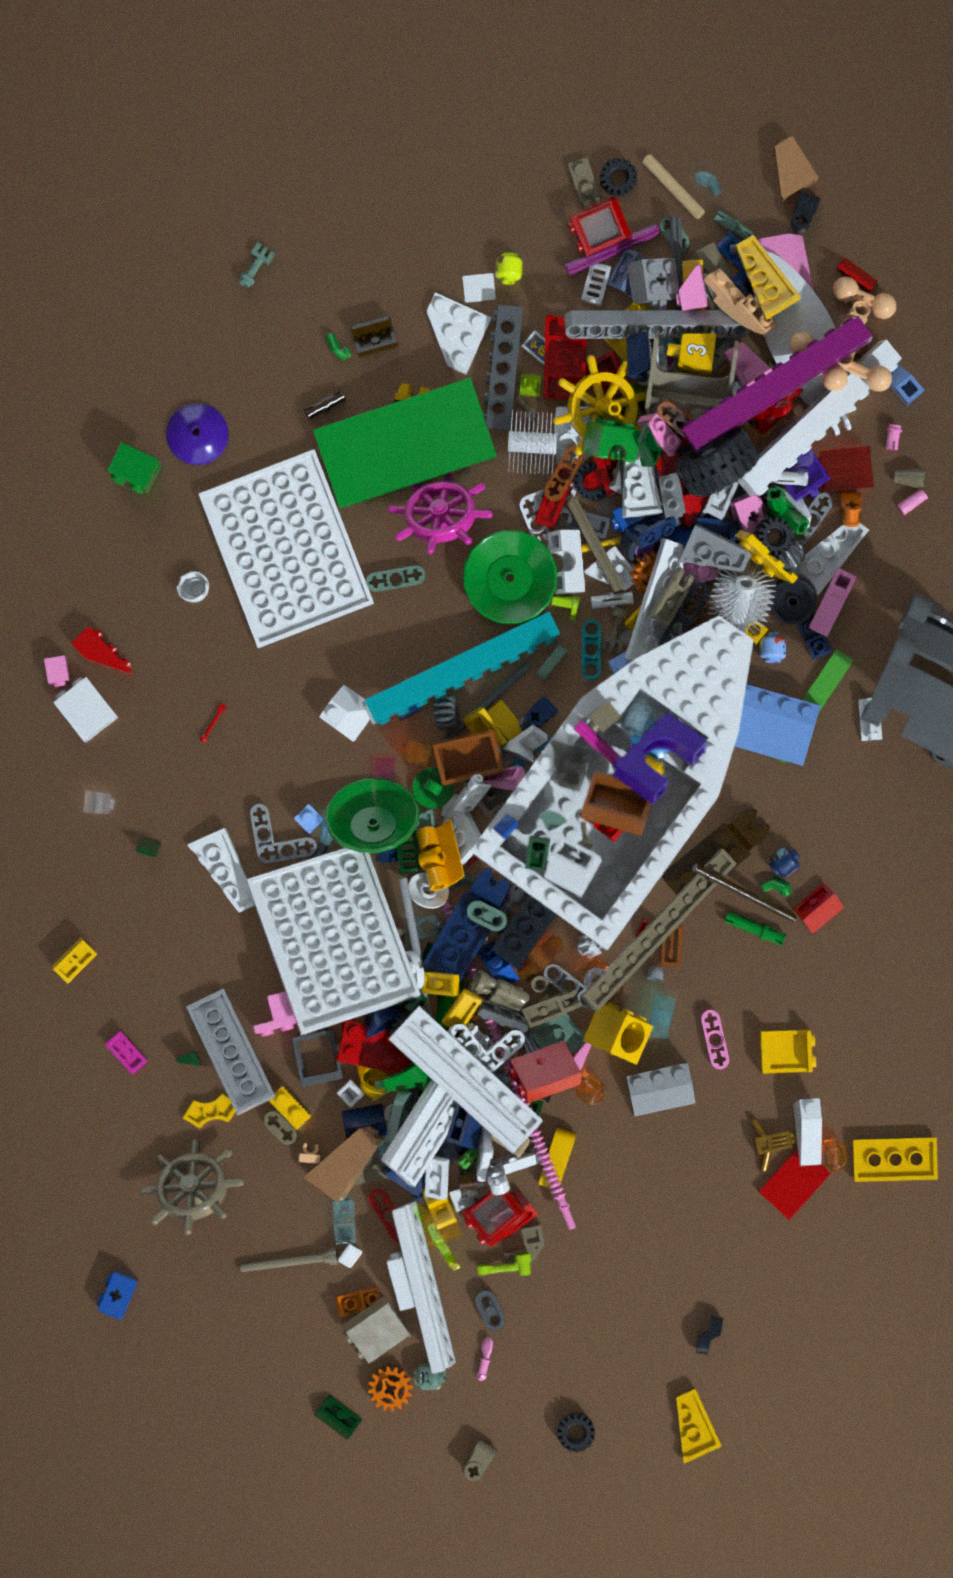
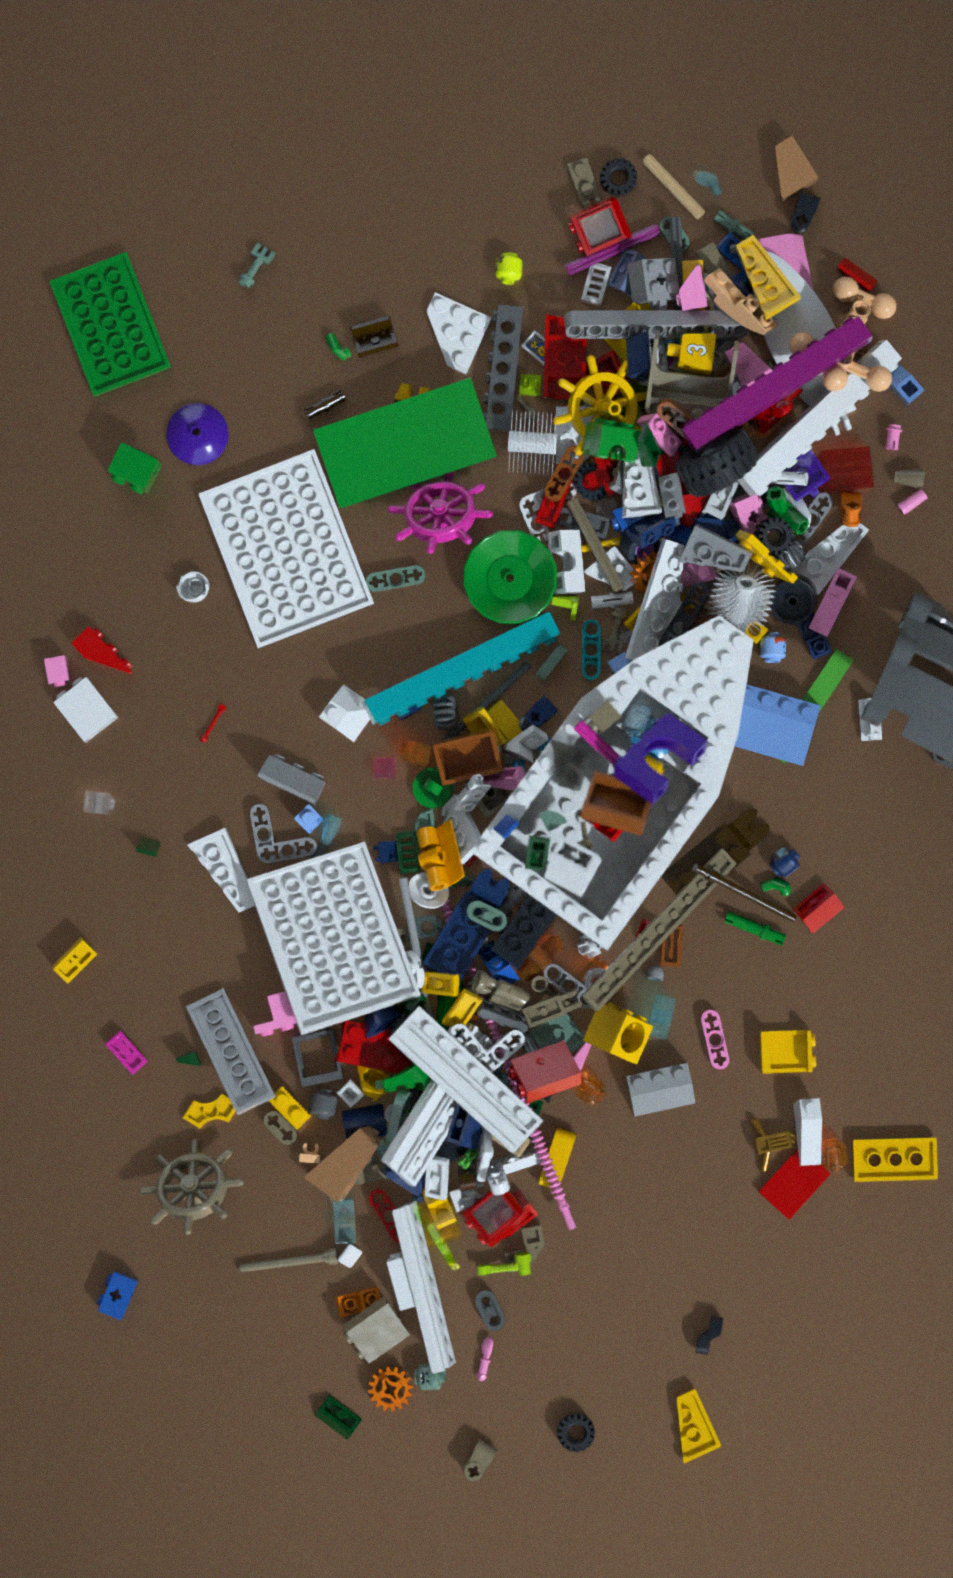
green dish [325,778,420,853] -> none
white sticker [463,273,496,303] -> none
dark tan hinge [649,567,694,627] -> none
none -> green plate [49,252,171,397]
none -> light grey slope [258,753,326,805]
none -> dark grey head [309,1089,337,1120]

